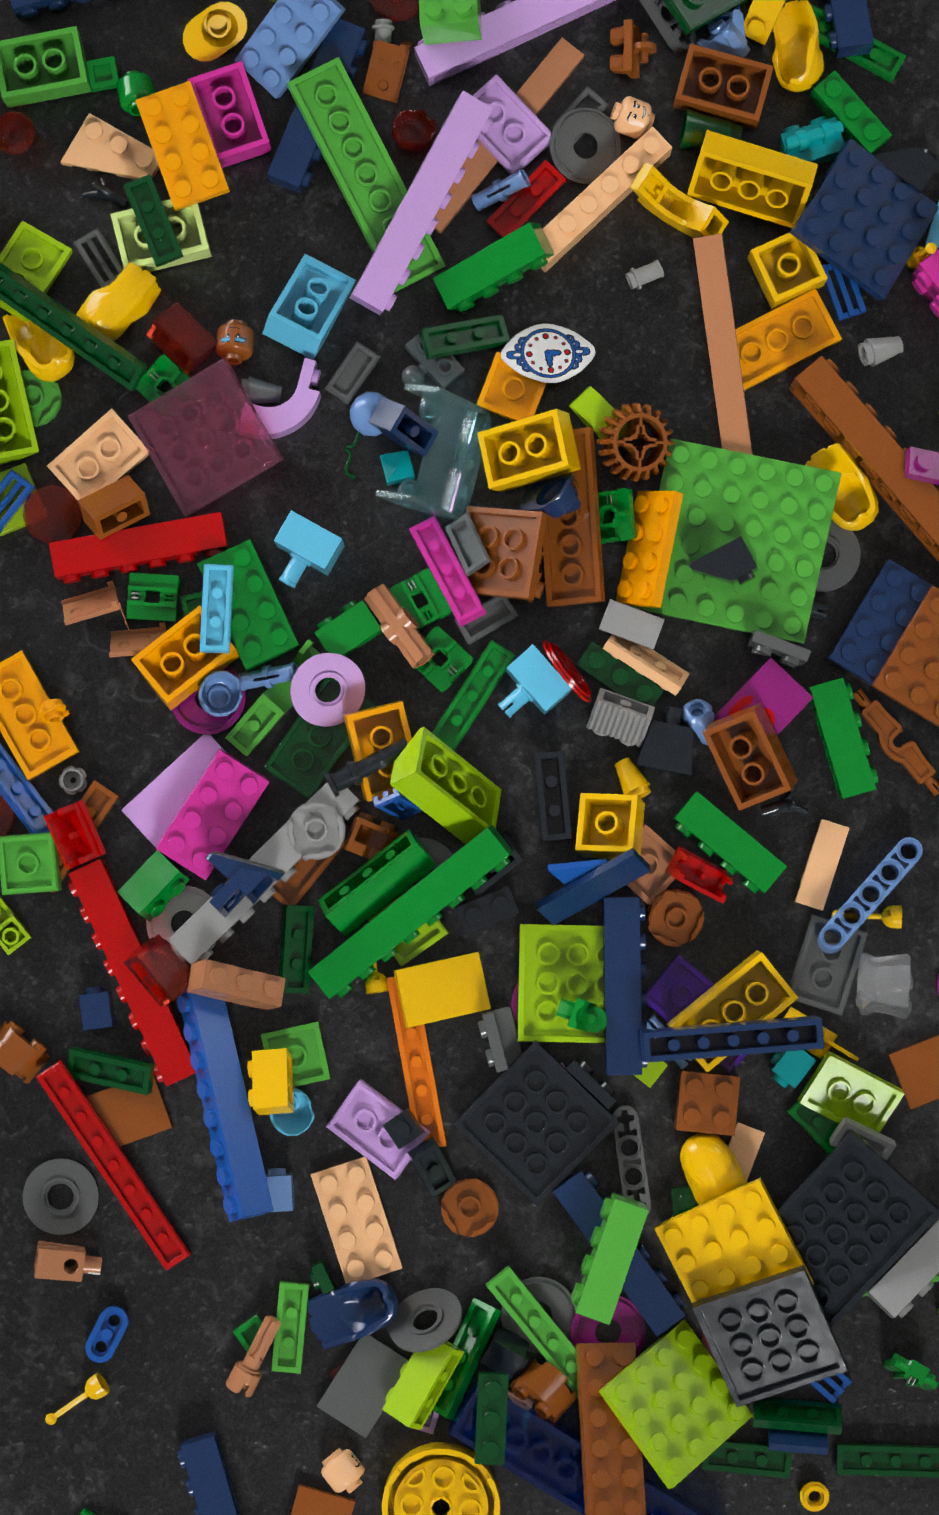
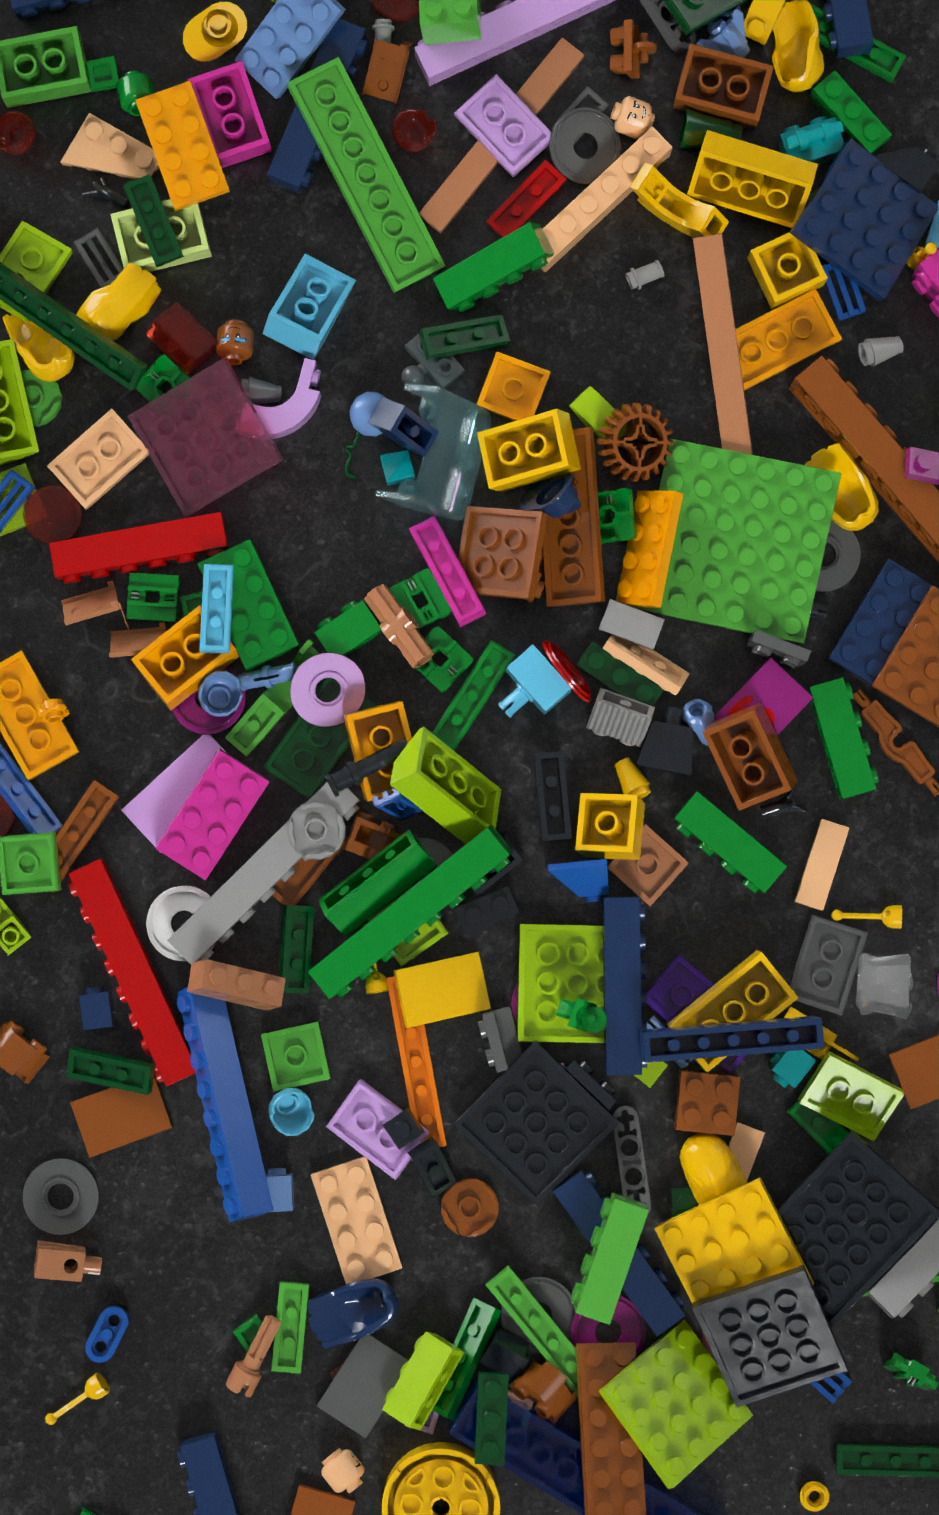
red tile [36,1059,191,1271] -> none
red hinge [43,800,106,870] -> none
light grey plate [59,766,87,795] -> none
dark orange brick [78,475,151,540] -> none
green brick [117,850,190,922] -> none
clear red brick [123,934,191,1007] -> none
dark blue piece [205,851,285,918] -> none
yellow brick [247,1048,294,1115] -> none
medium azure brick [274,510,345,588] -> none
dark green plate [309,1259,336,1294] -> none
dark grey tile [324,341,381,406] -> none
lavender brick [349,91,493,315] -> none
dark grey piece [389,1288,462,1353] -> none
dark grey tile [445,512,491,576] -> none
dark grey tile [454,597,518,645] -> none
medium blue pin [471,169,530,211] -> none
sticker [501,323,595,383] -> none
dark blue tile [536,848,650,925] -> none
dark orange tile [646,888,704,947] -> none
red hinge [665,846,733,904] -> none
black slope [689,536,758,585] -> none
dark green plate [701,1440,793,1479] -> none
dark green plate [752,1398,843,1435] -> none
dark blue tile [767,1428,829,1455] -> none
medium blue beam [817,837,923,954] -> none
light grey plate [829,1116,896,1160] -> none

